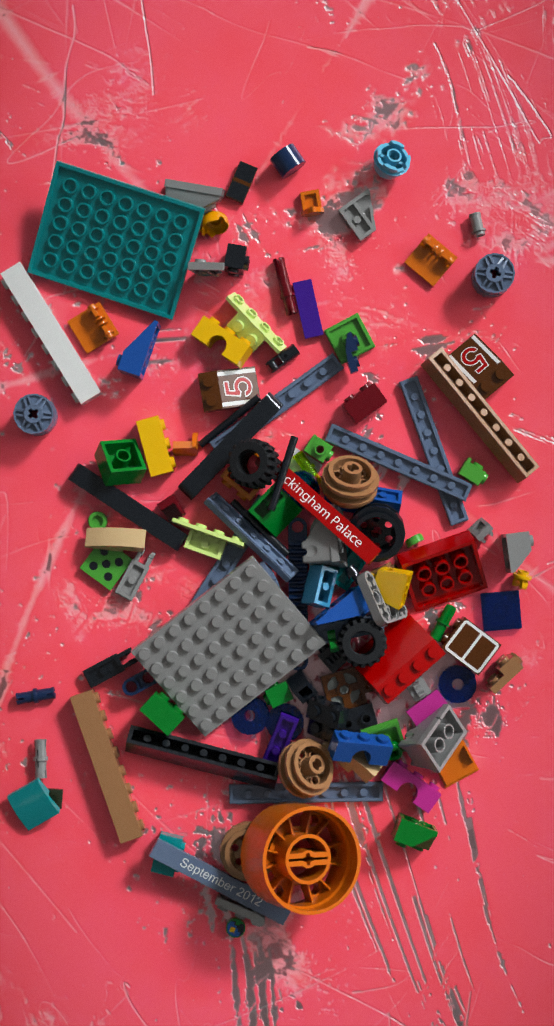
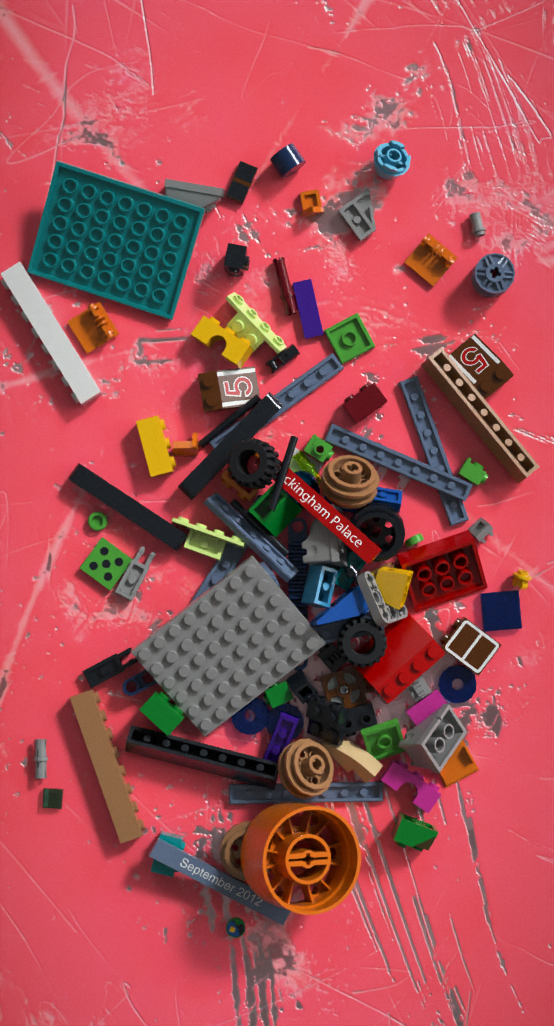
teal slope [7,778,60,831] -> none
sand blue wheel [13,394,58,436] -> none
dark blue pin [16,687,56,705] -> none
tan slope [85,527,146,552] -> none
green slope [94,439,147,486] -> none
blue slope [116,320,161,380] -> none
dark red panel [157,494,187,523] -> none
light grey wing [188,259,225,277] -> none
light orange hair [200,211,229,238] -> none
light grey hinge [215,893,265,927] -> none
green piece [327,630,339,653] -> none
blue arch [328,730,393,766] -> none
dark blue slope [345,332,360,375] -> none
green bush [389,741,402,761] -> none
green axle [429,604,456,642] -> none
medium nougat plate [485,652,524,694] -> none
light grey slope [501,531,534,573] -> none

